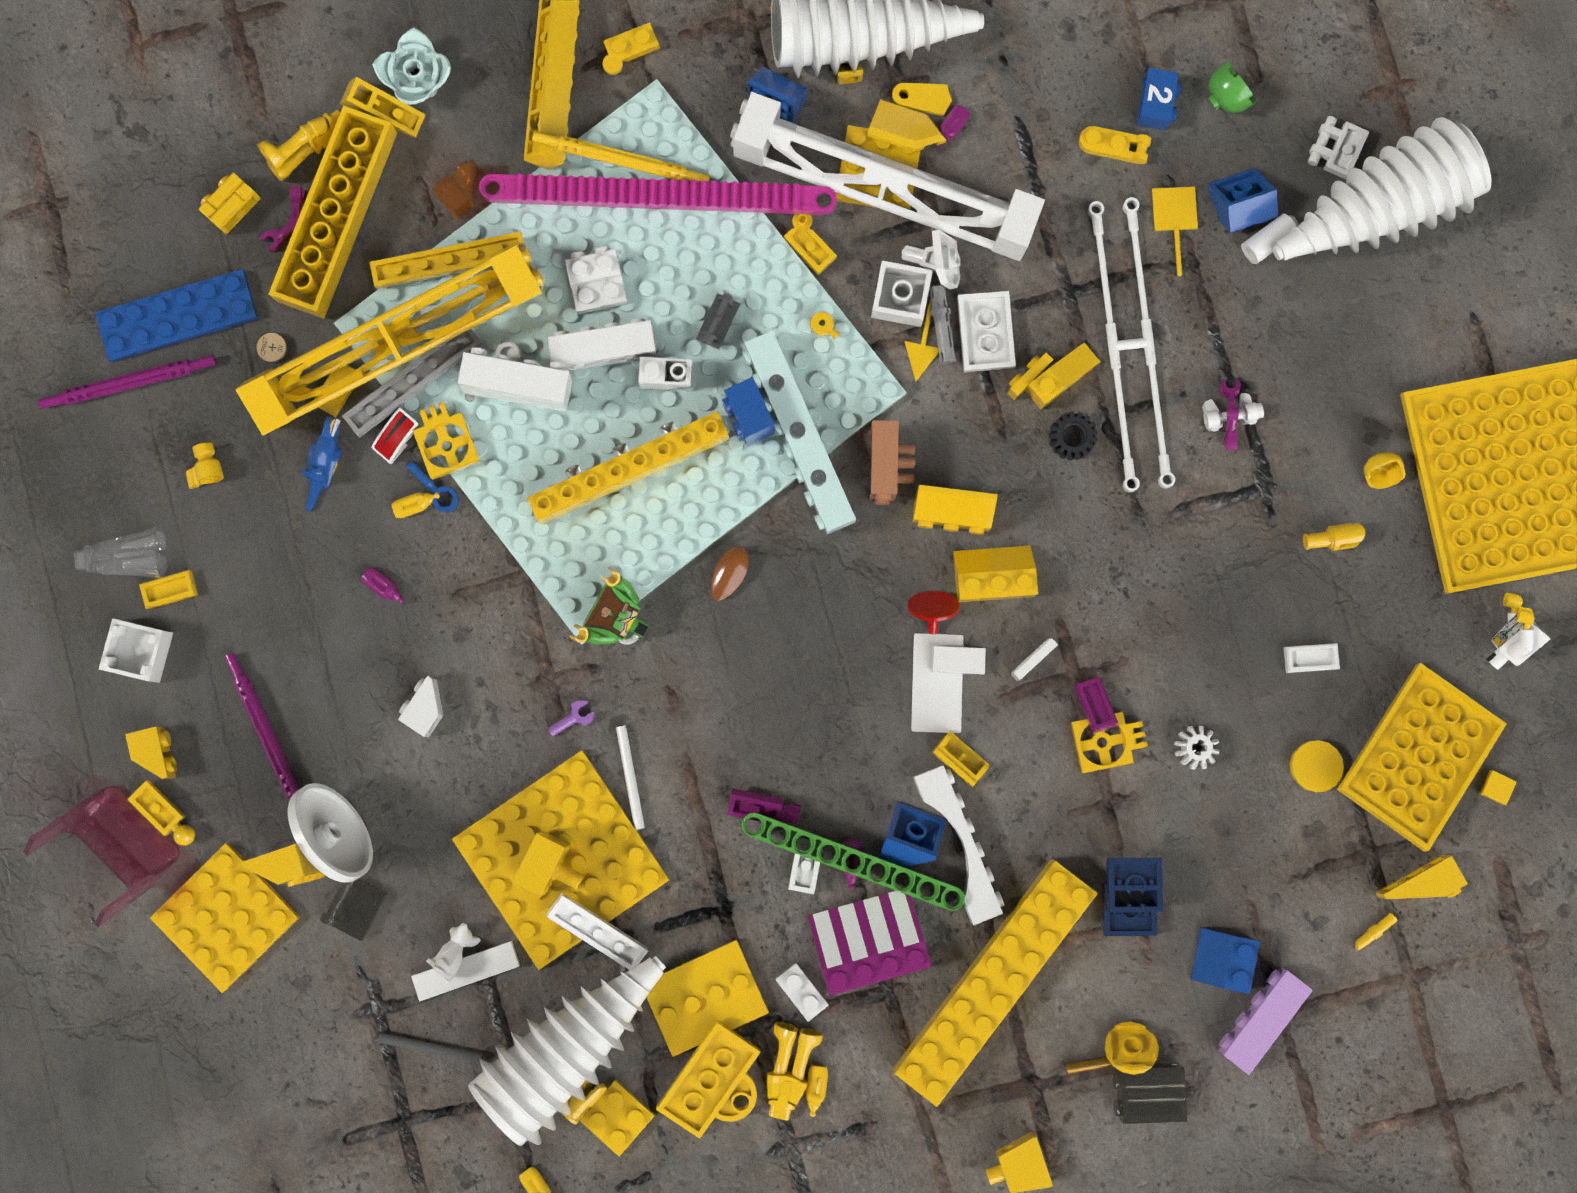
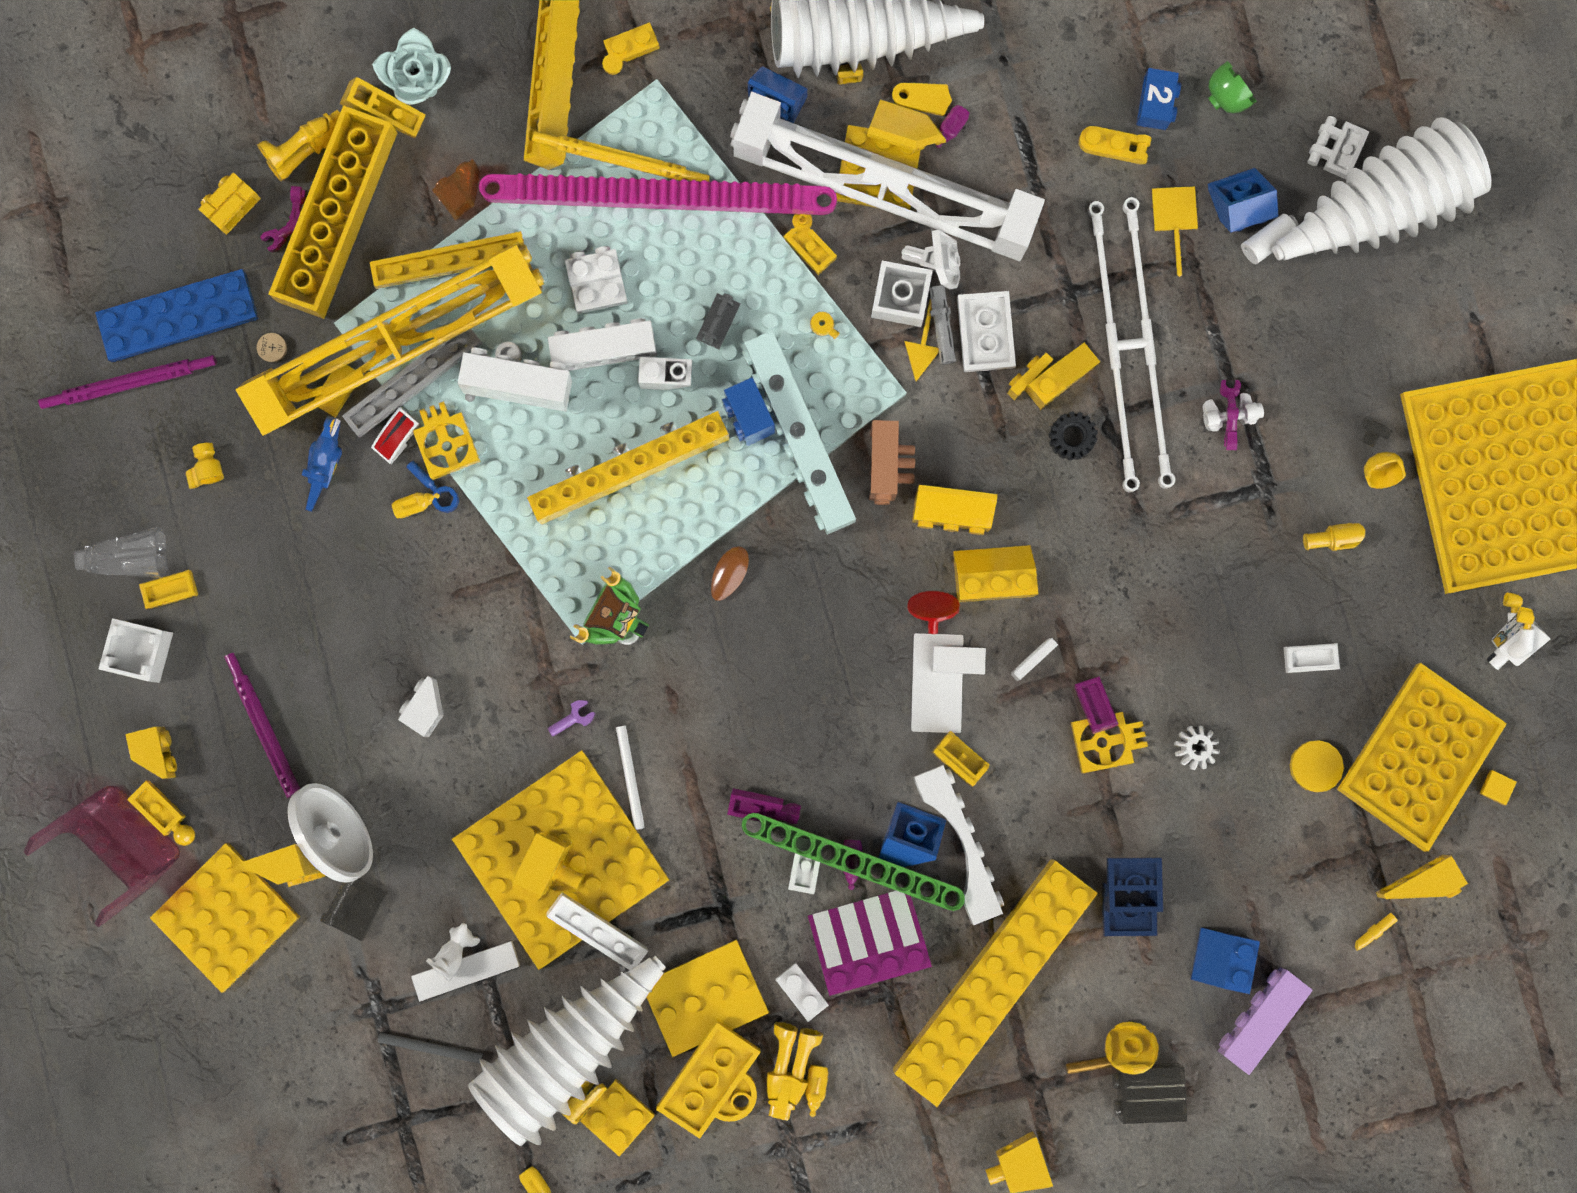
magenta piece [361,567,405,604] -> none

